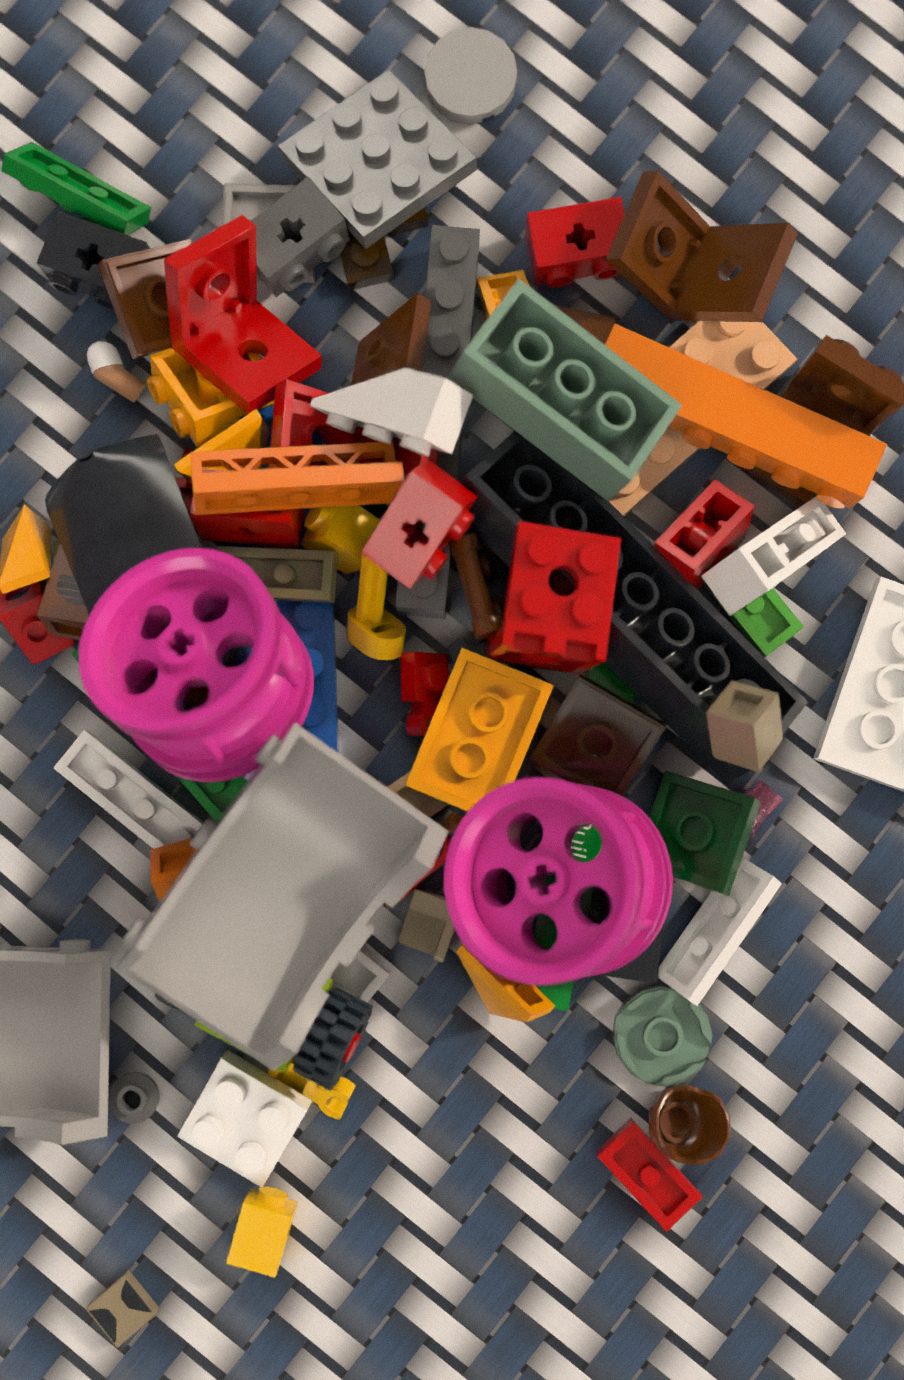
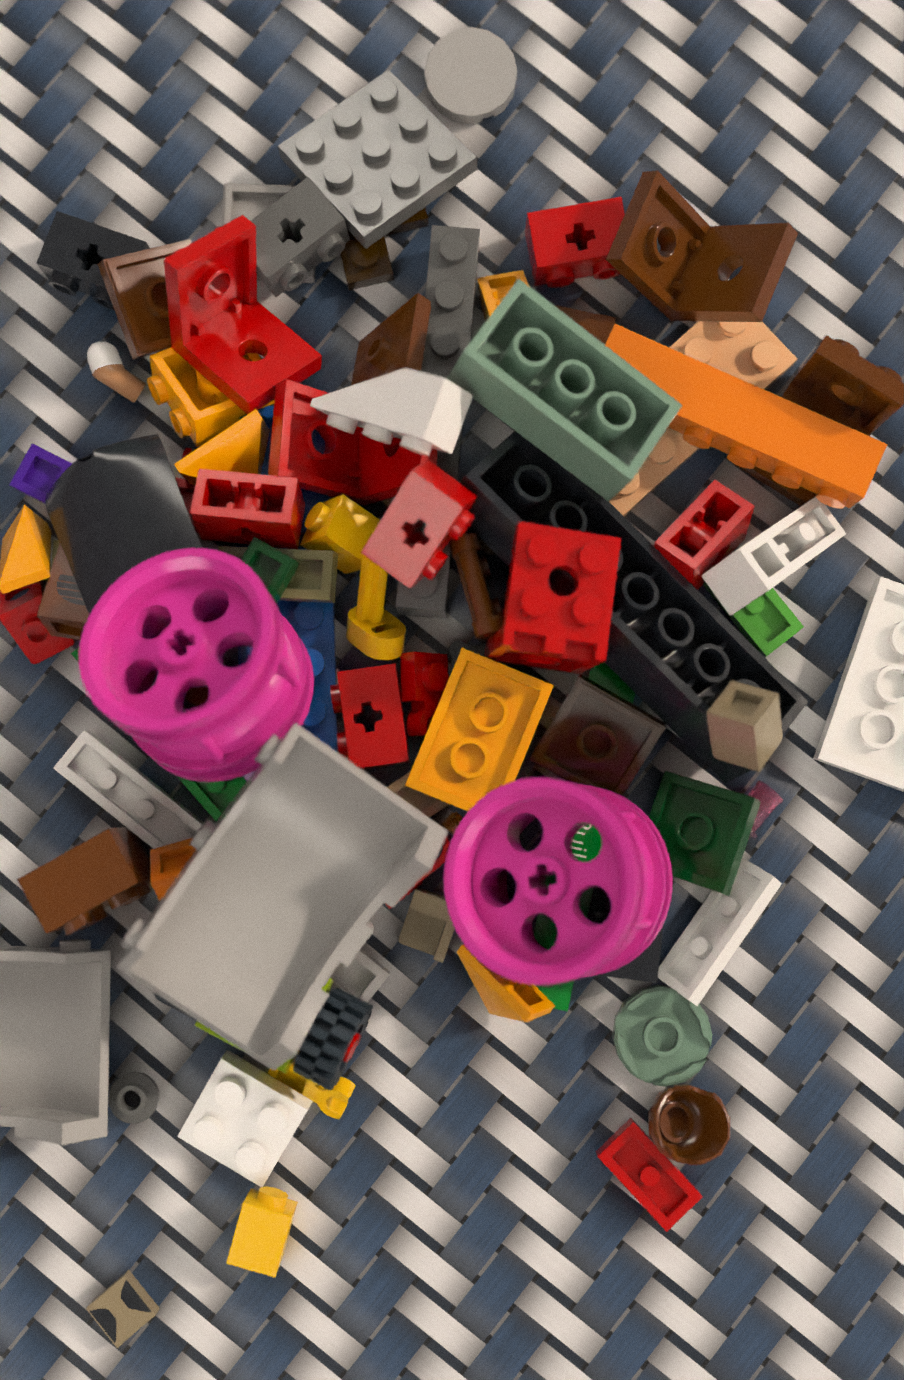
green plate [1,142,152,235] -> none
orange fence [190,441,404,515] -> none
none -> dark purple plate [9,443,72,505]
none -> reddish brown brick [17,827,151,936]
none -> dark green tile [241,537,300,605]
none -> red brick [330,664,411,770]

